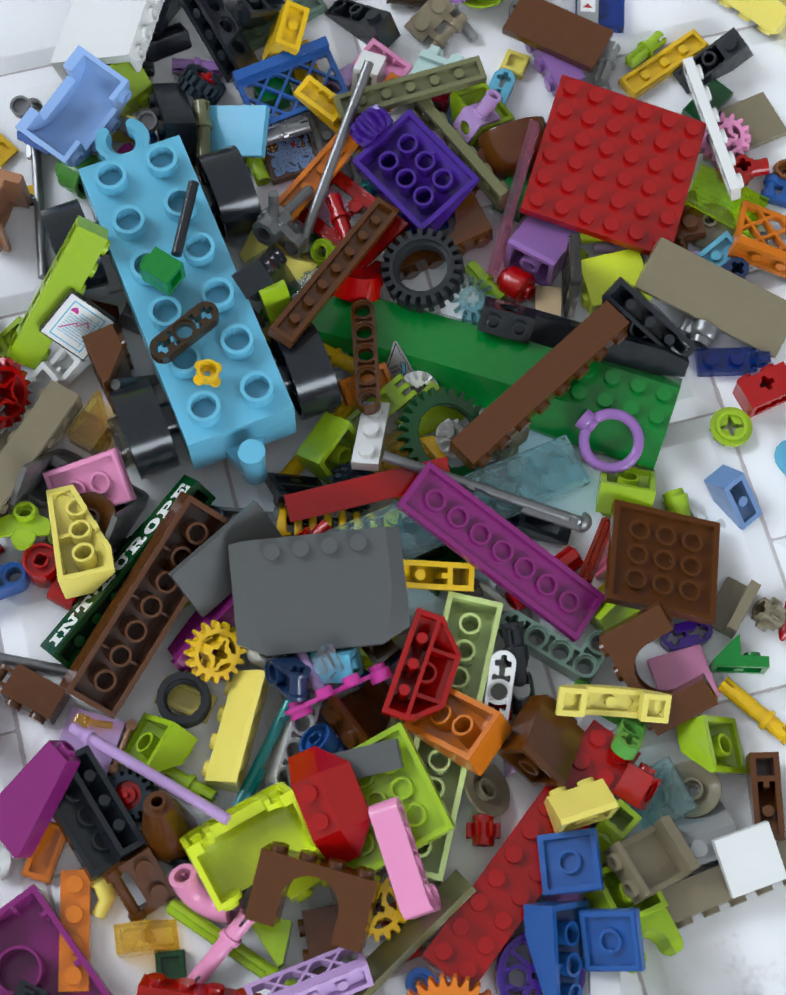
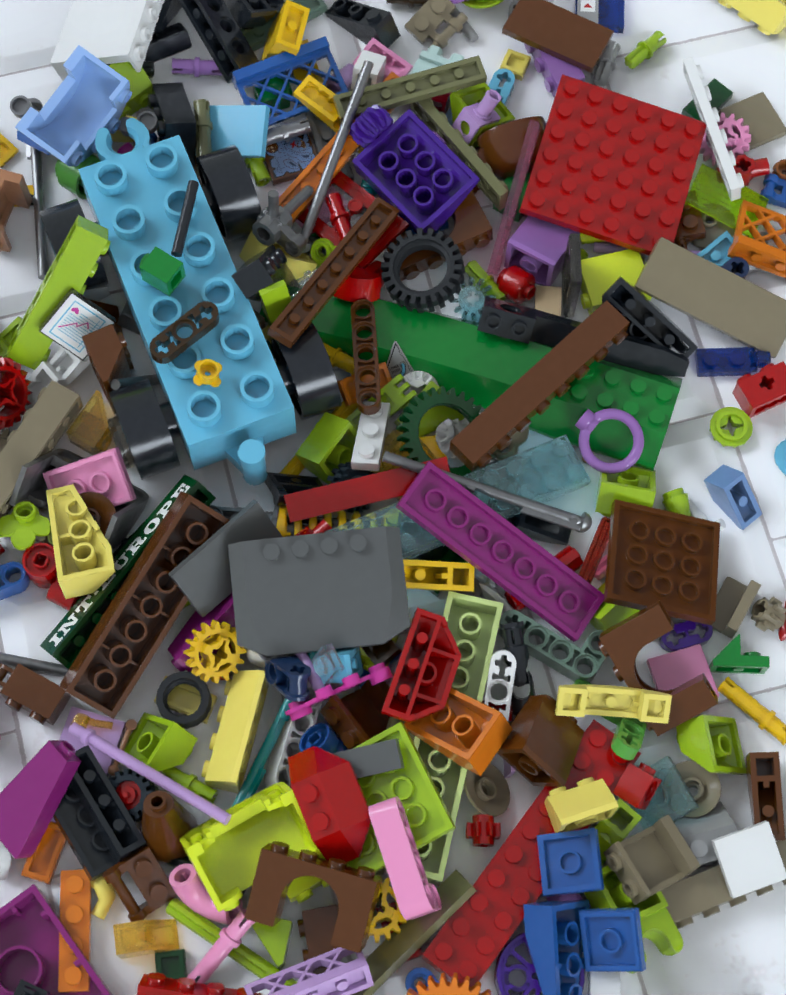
black wheel [178,63,227,106] -> none
yellow tile [618,29,710,99] -> none
black slope [673,27,753,94] -> none
flat silver piece [679,317,721,349] -> none

